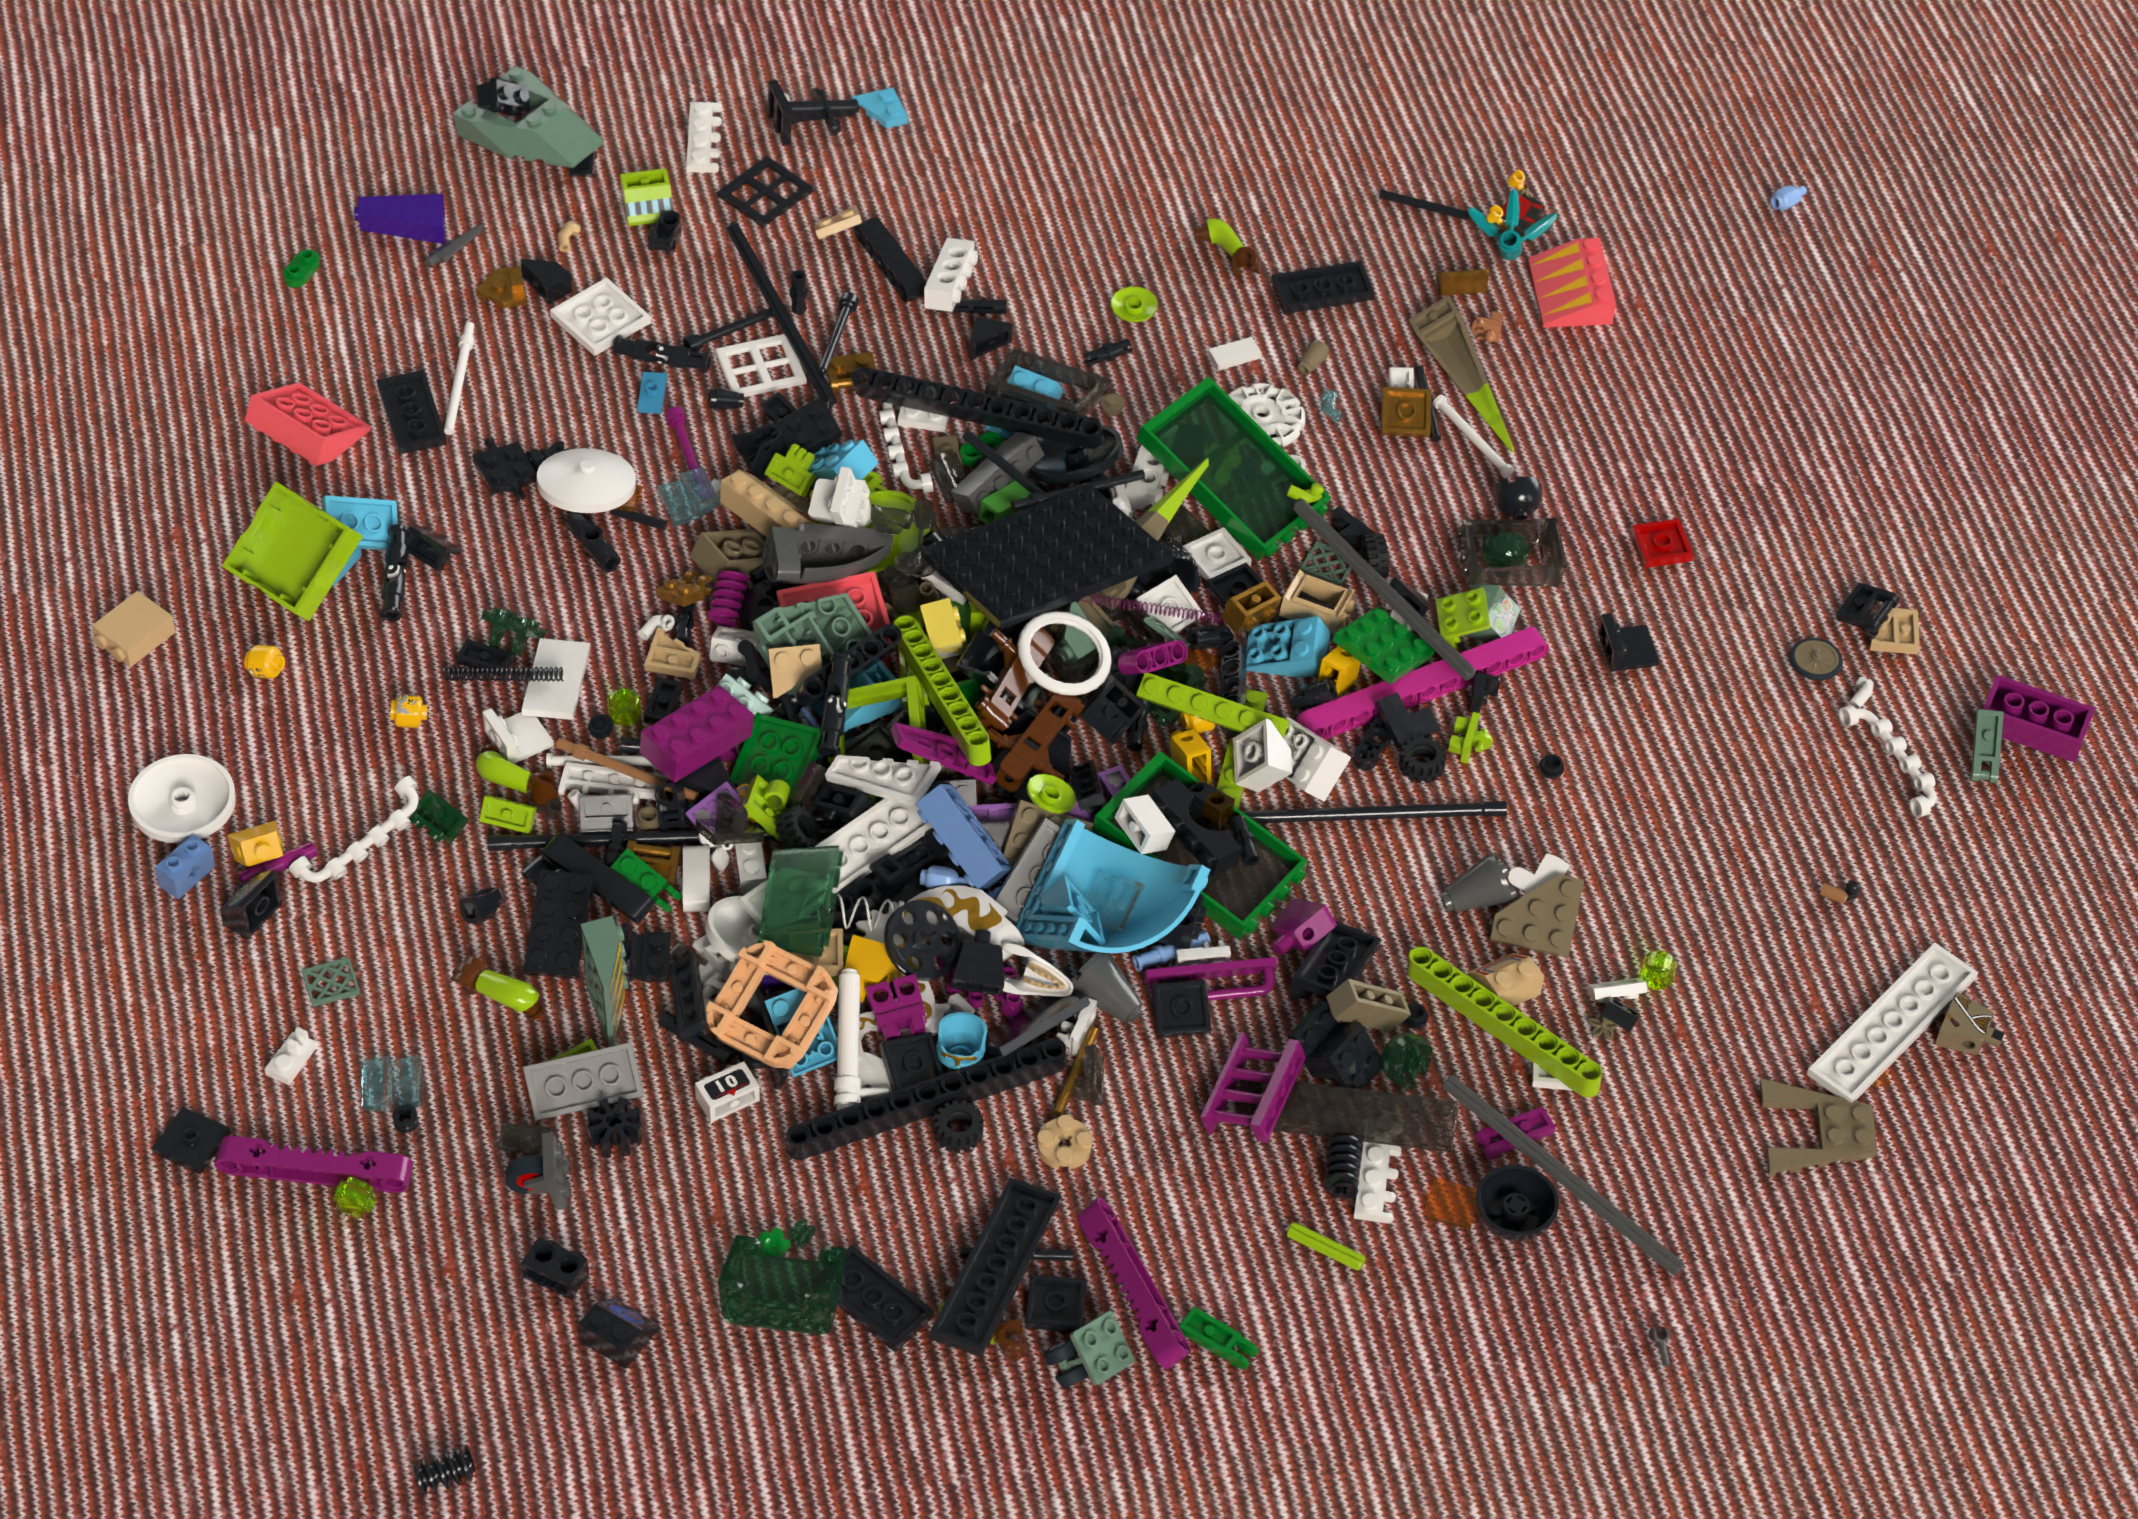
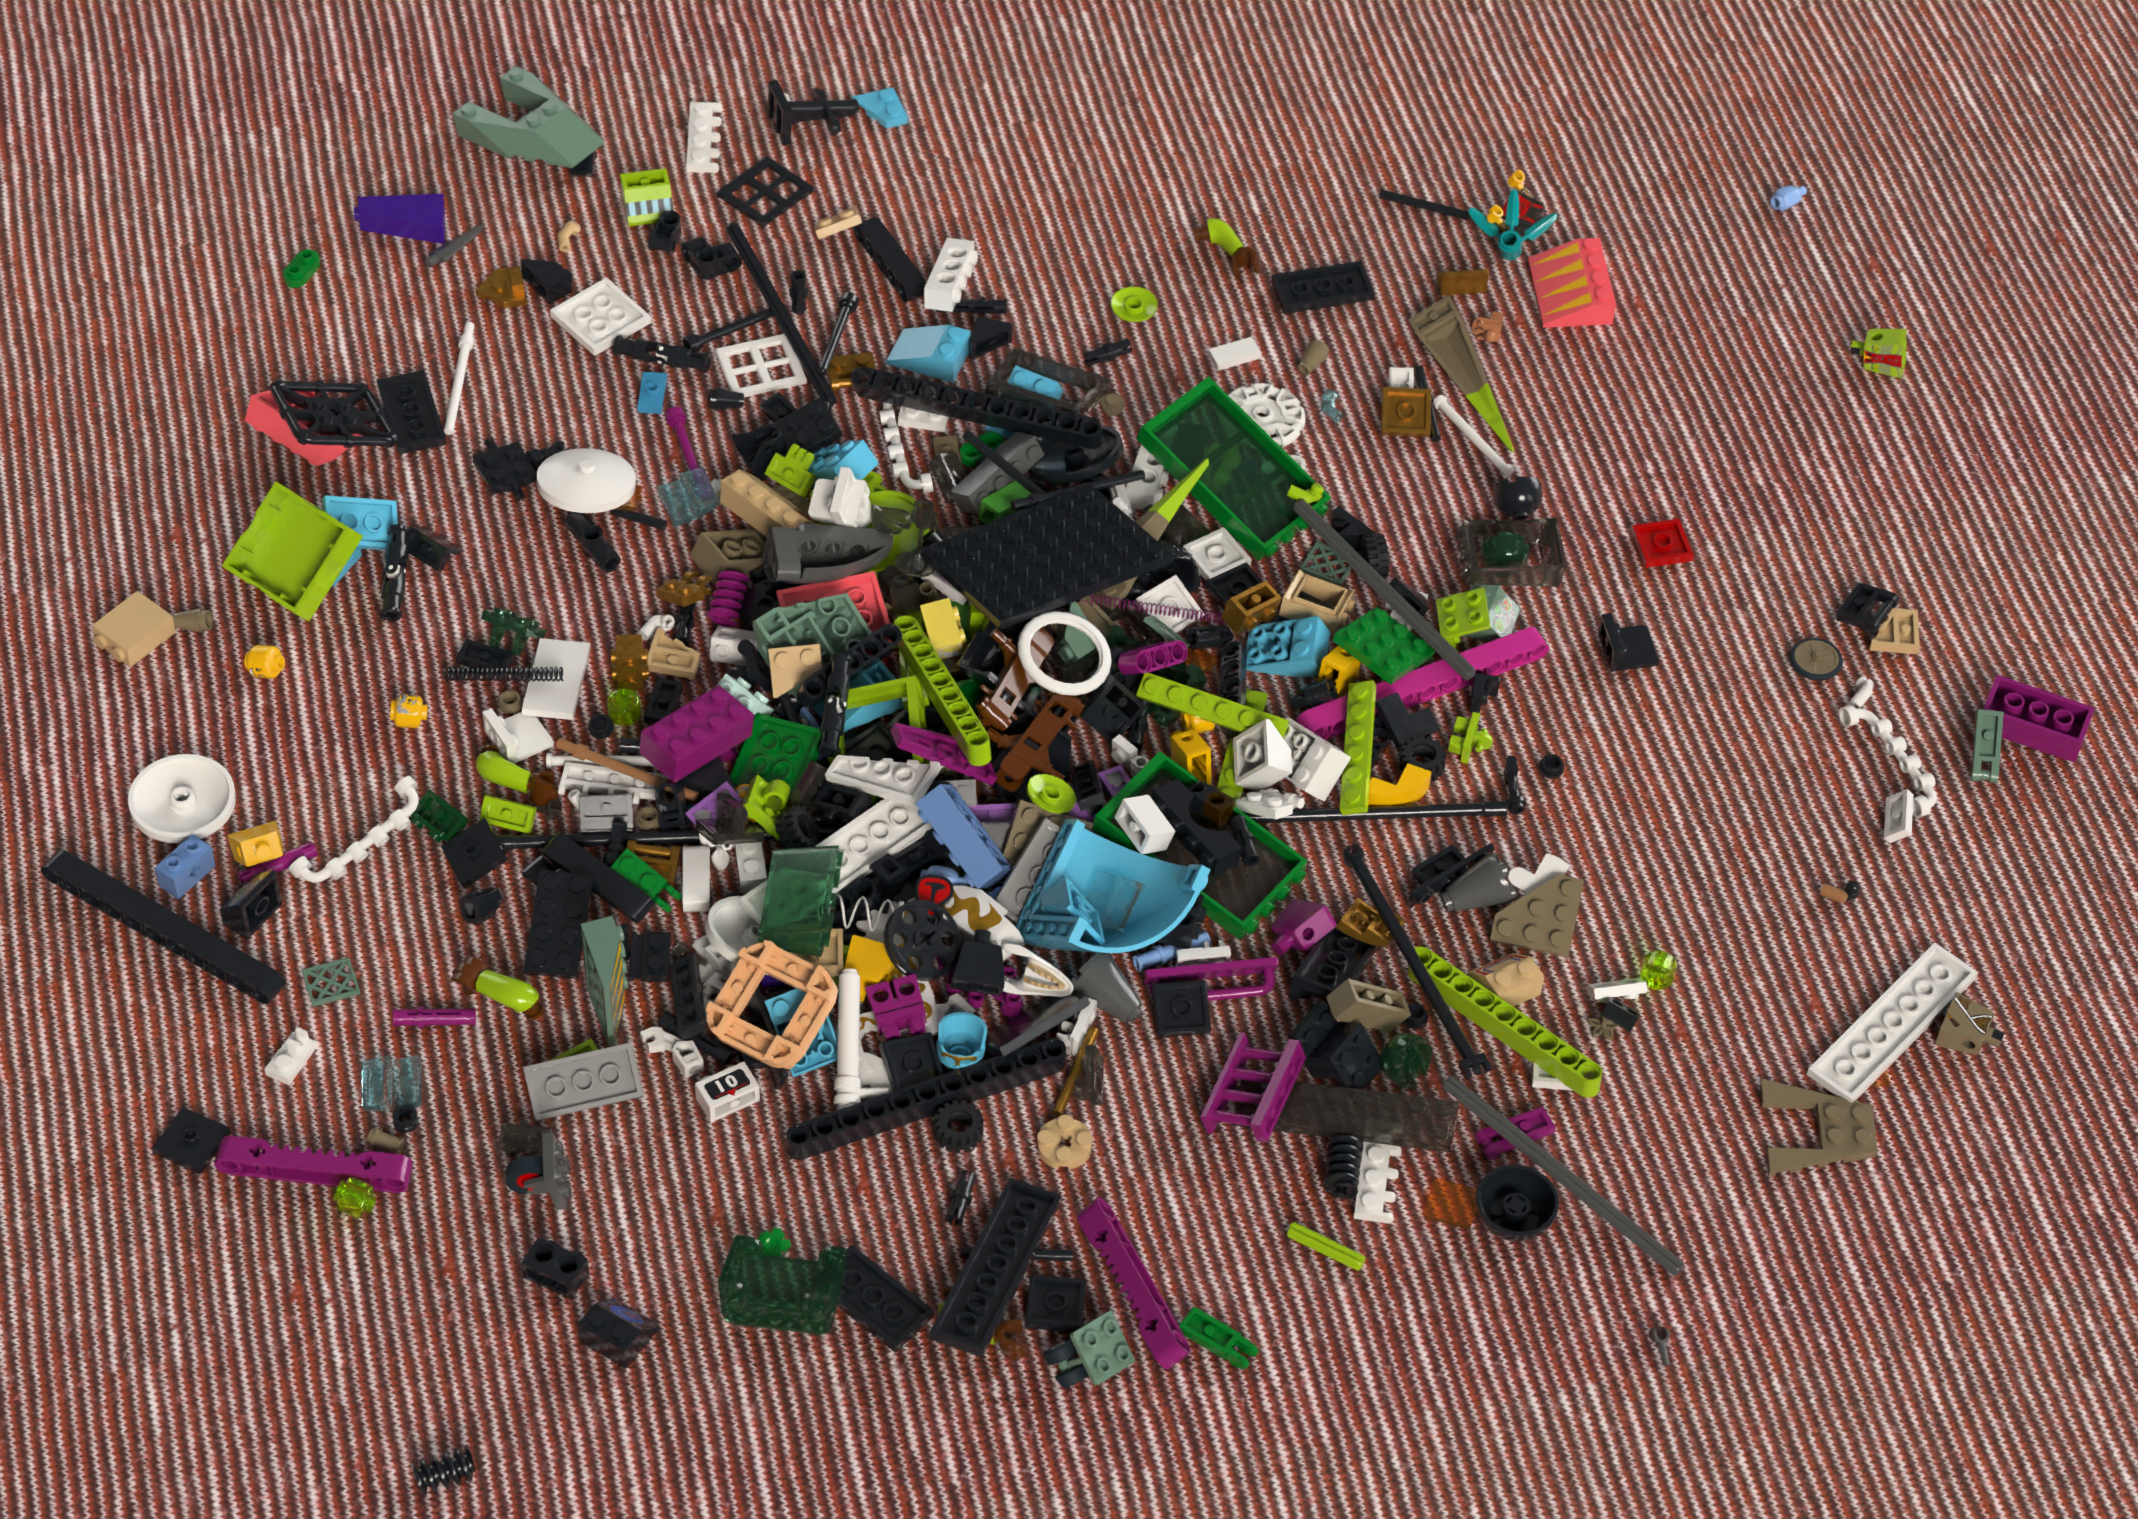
black brick [476,77,530,116] -> none
black gear [587,1097,643,1158] -> none
clear green bush [789,1219,815,1248] -> none
none -> black beam [41,849,286,1005]
none -> dark tan cone [173,608,213,633]
none -> black plate [270,380,398,448]
none -> dark tan pin [366,1128,404,1154]
none -> magenta pin [393,1006,476,1028]
none -> black plate [441,818,509,889]
none -> dark tan plate [497,690,523,714]
none -> pearl gold brick [611,634,649,692]
none -> white piece [640,1027,704,1079]
none -> black piece [681,236,742,280]
none -> medium azure slope [886,325,971,383]
none -> piece [914,875,954,947]
none -> black pin [945,1170,977,1226]
none -> white plate [1111,734,1149,777]
none -> white plate [1236,788,1304,820]
none -> pearl gold slope [1335,898,1406,947]
none -> lime plate [1340,680,1377,815]
none -> black hinge [1343,844,1492,1079]
none -> yellow brick [1368,763,1432,807]
none -> black bracket [1407,843,1495,908]
none -> black hinge [1503,755,1527,814]
none -> lime torso [1851,329,1907,378]
none -> white plate [1884,789,1914,843]

